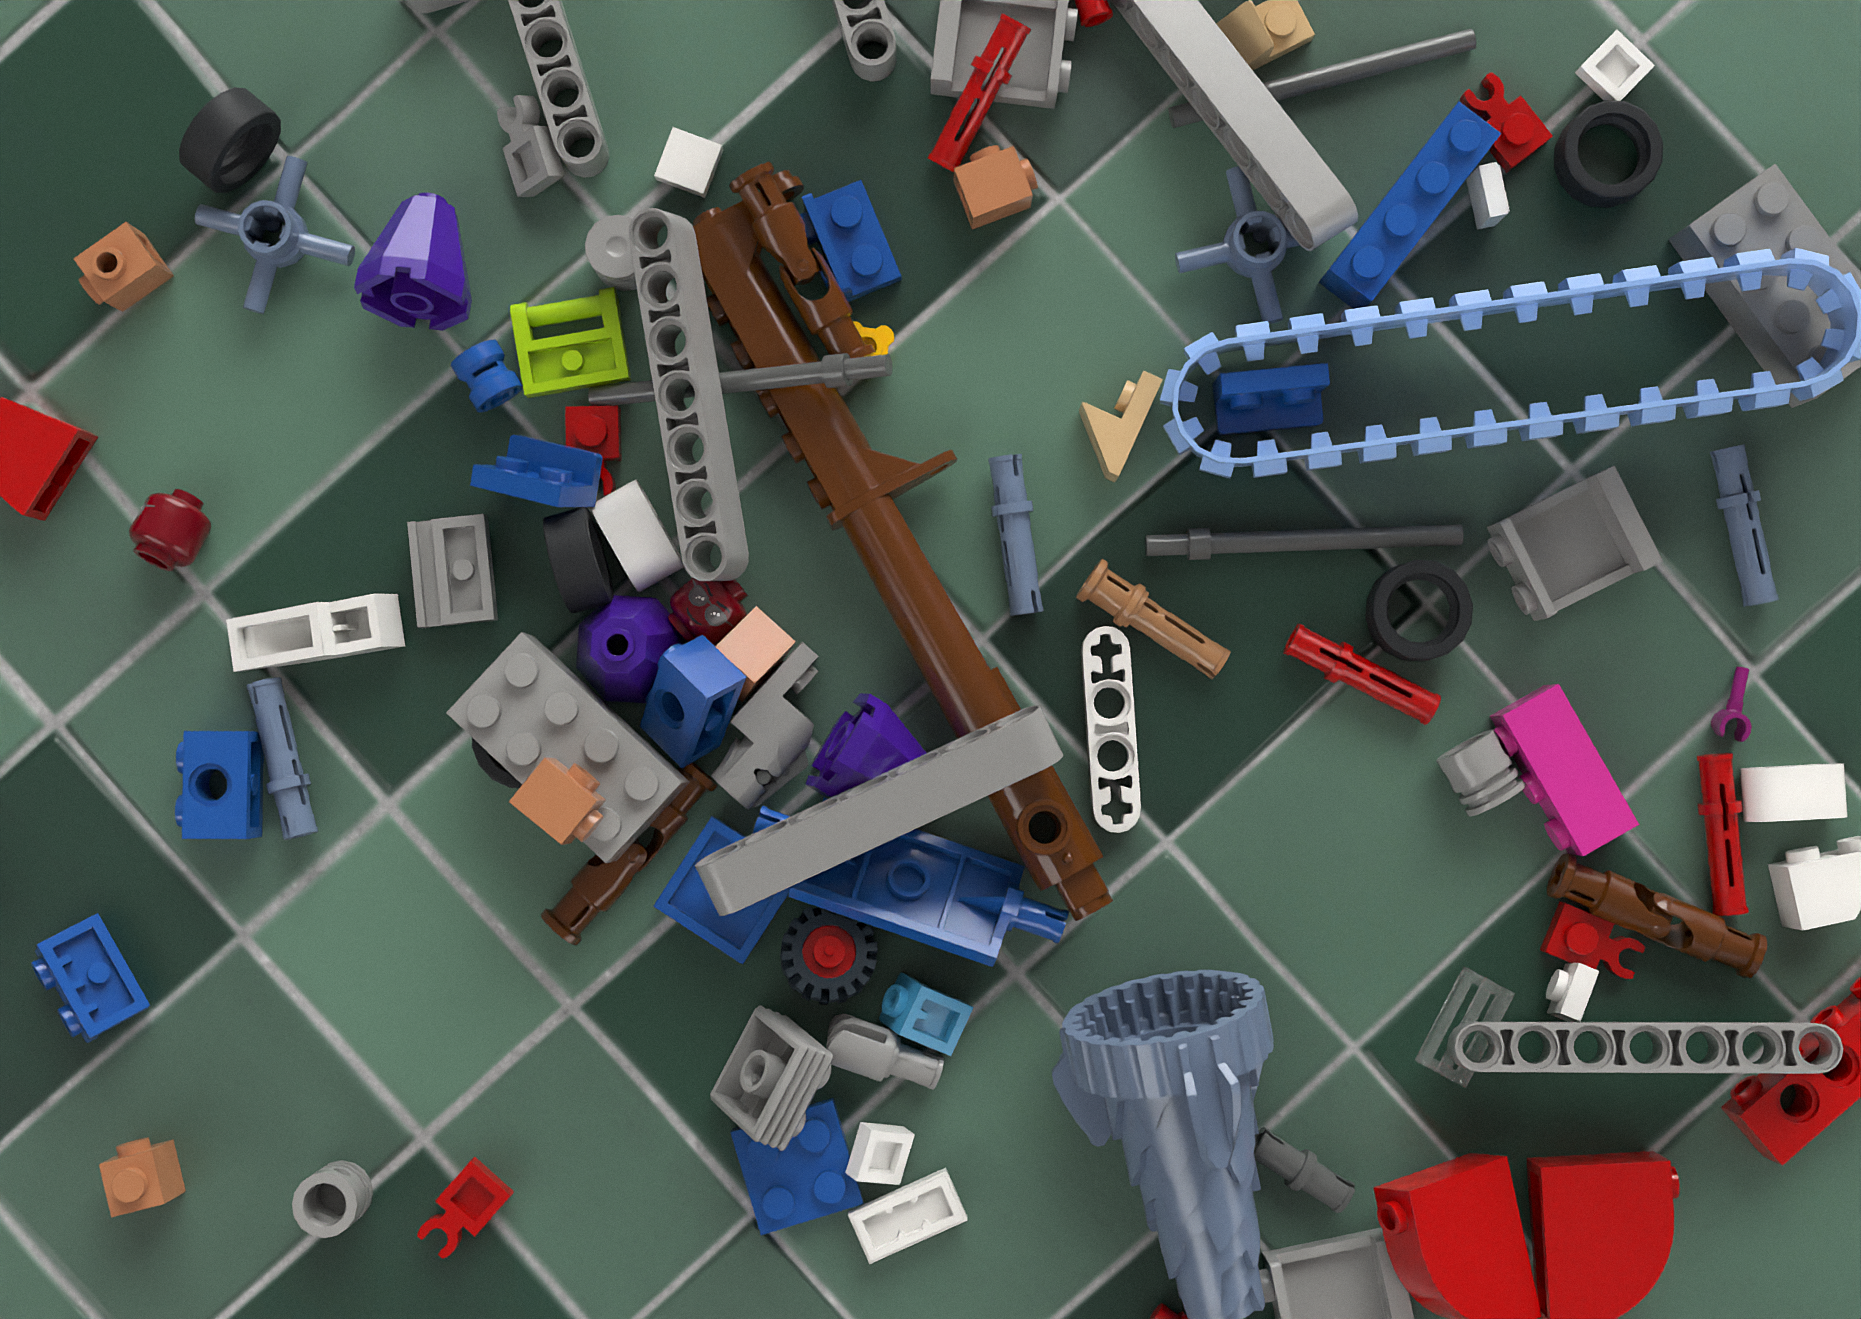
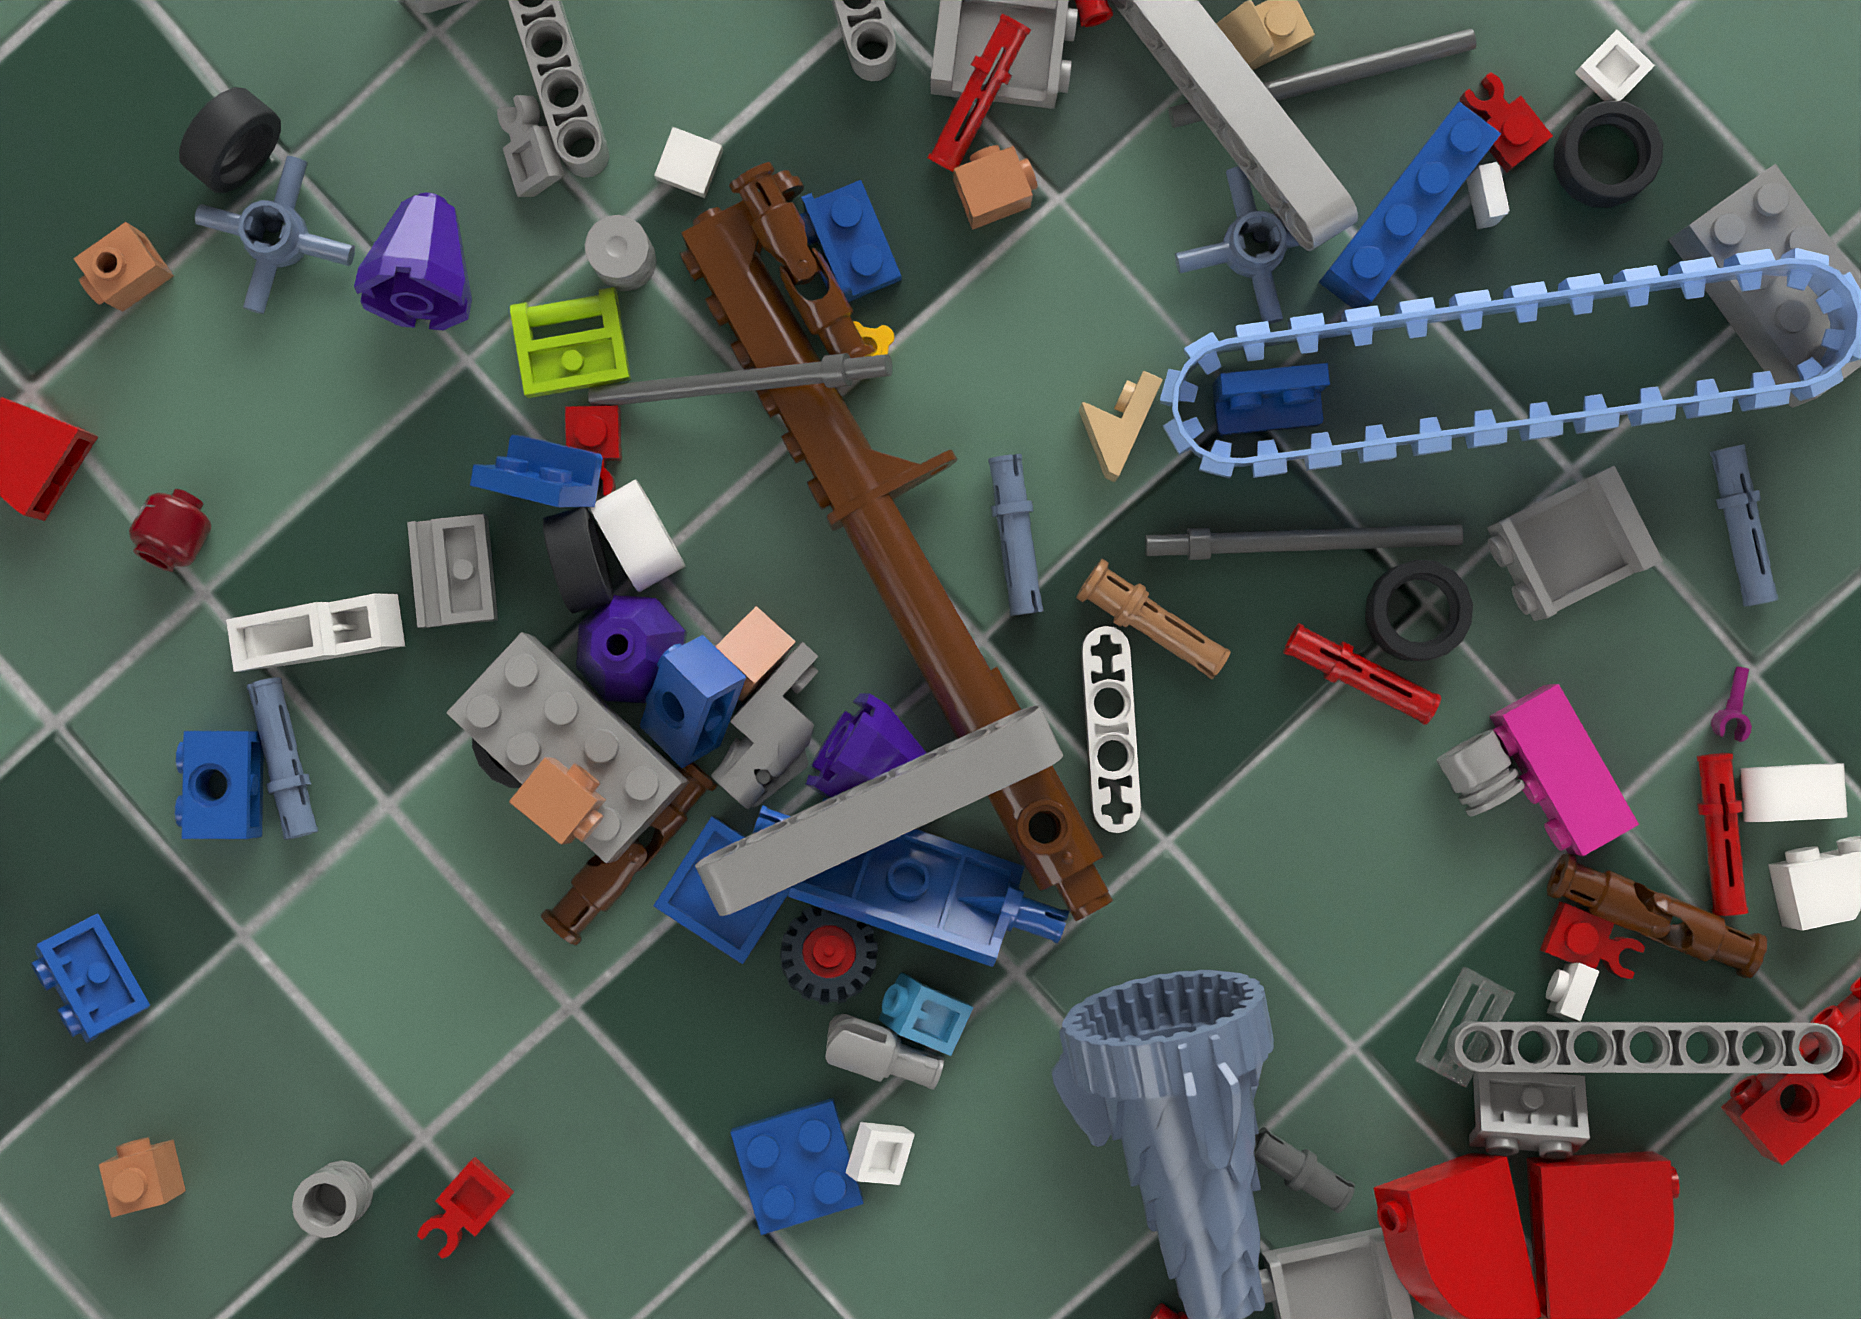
blue wheel [450,339,523,412] -> none
light grey beam [629,208,749,581] -> none
dark red head [668,578,748,646] -> none
light grey brick [710,1005,833,1151] -> none
white plate [848,1168,968,1264] -> none
none -> light grey bracket [1469,1071,1590,1160]

